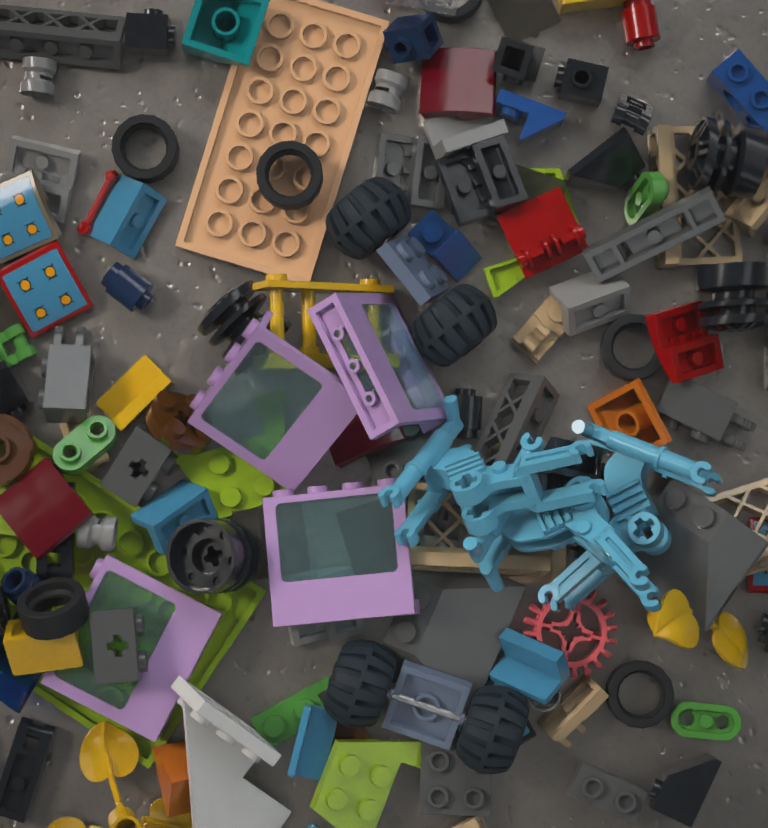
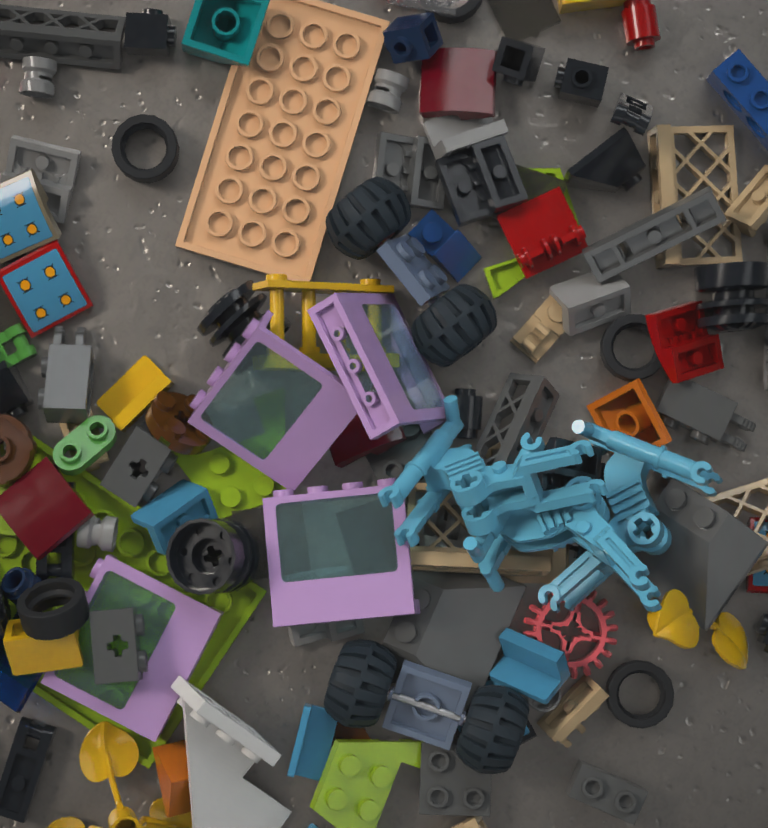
red hinge [77,169,119,236] -> none
dark azure panel [89,175,167,260] -> none
dark blue brick [101,262,154,312] -> none
bright green plate [250,675,331,746] -> none
black tyre [256,140,323,210] -> none
blue slope [495,89,566,145] -> none
bright green plate [624,171,669,225] -> none
black slope [646,753,722,828] -> none
bright green plate [669,701,741,741] -> none
black wheel [685,116,768,199] -> none

